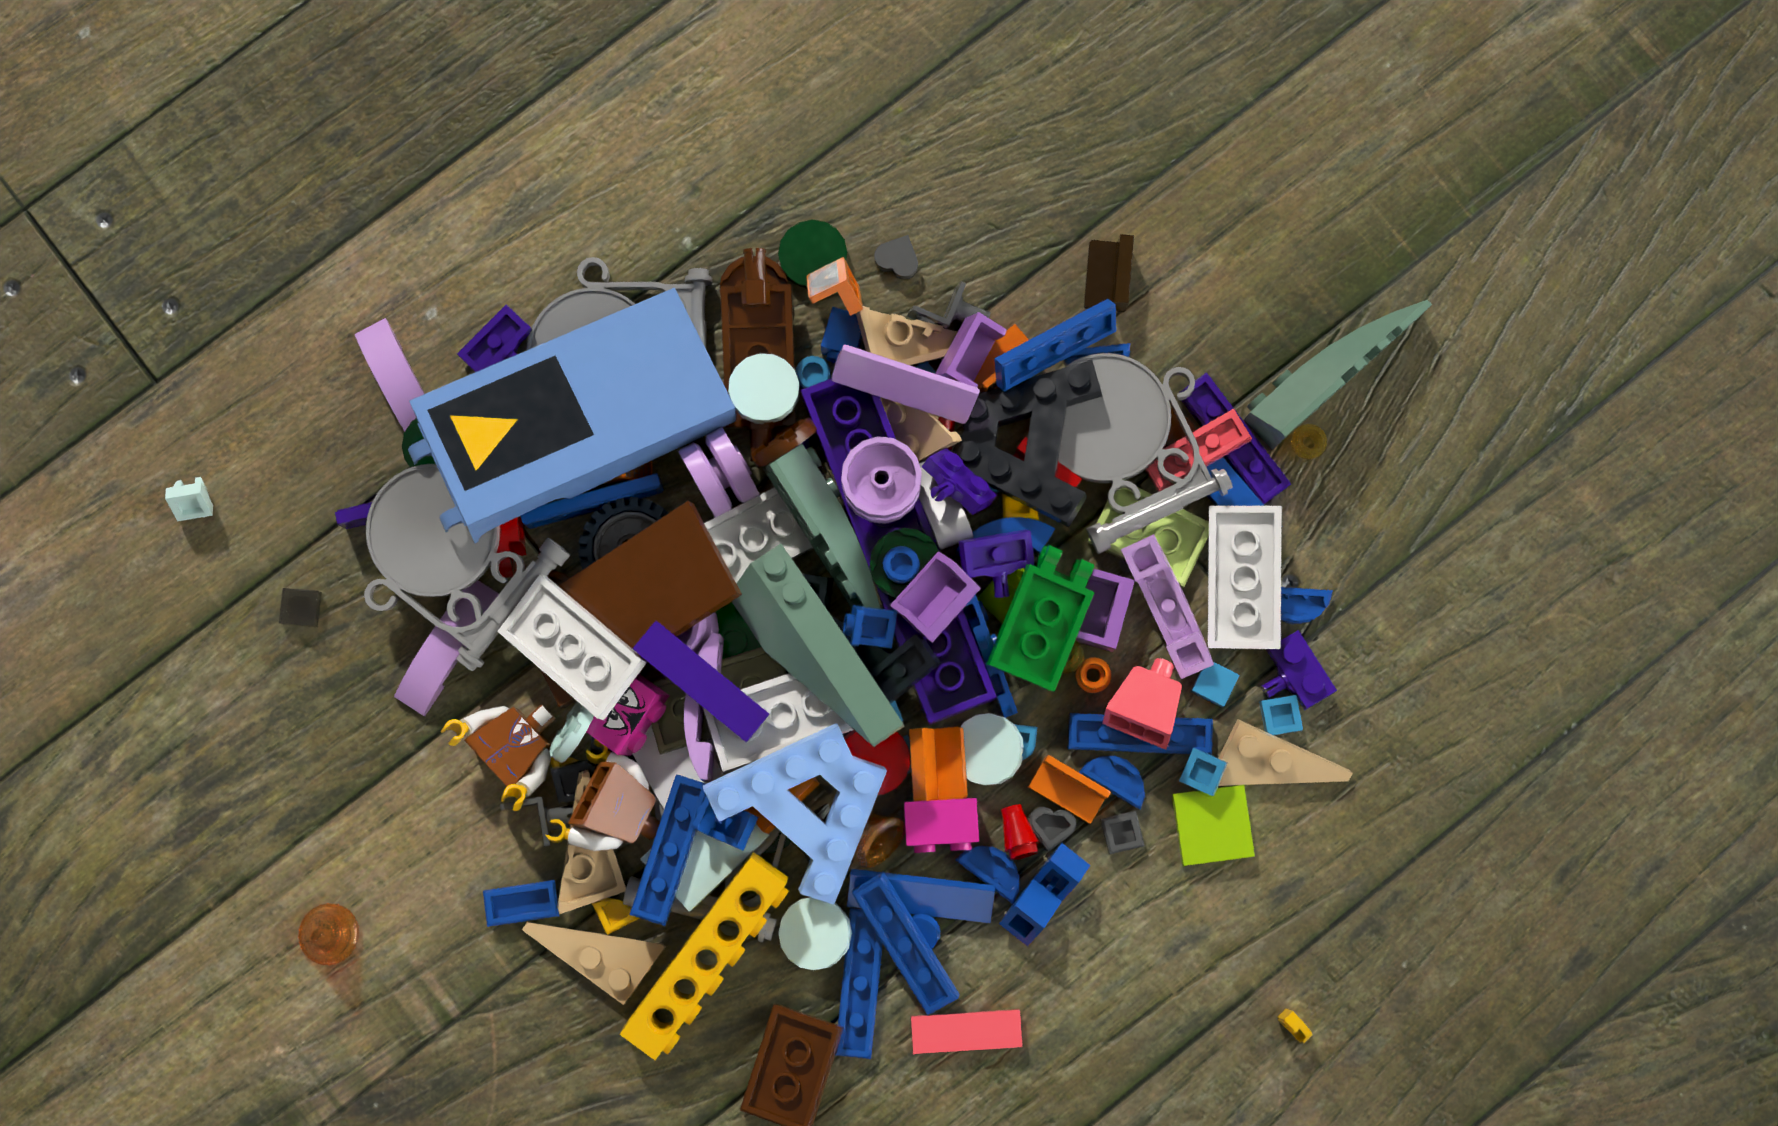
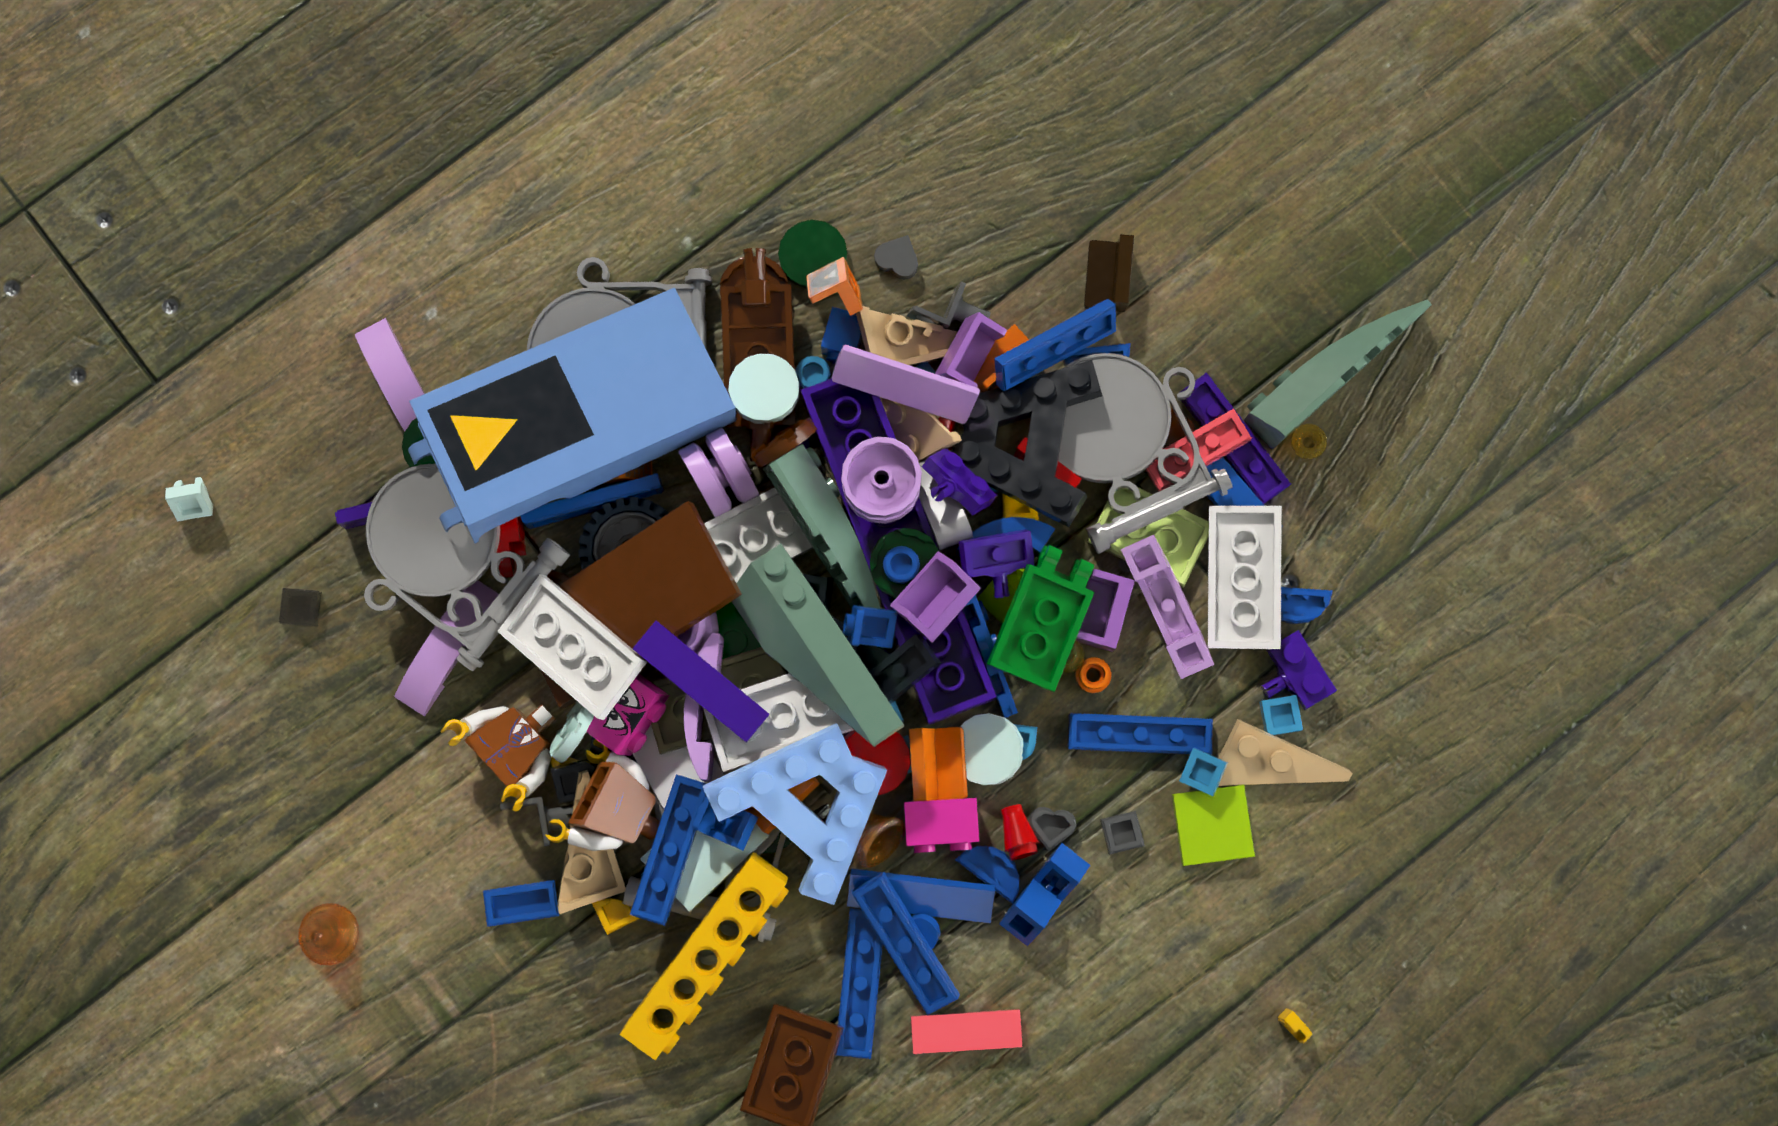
dark purple plate [457,305,532,372] -> none
tan wing [522,922,666,1005] -> none
light aqua tile [779,897,852,970] -> none
orange panel [1028,755,1111,824] -> none
blue tile [1079,756,1145,810] -> none
coral torso [1102,658,1182,750] -> none
dark azure tile [1190,662,1240,708] -> none

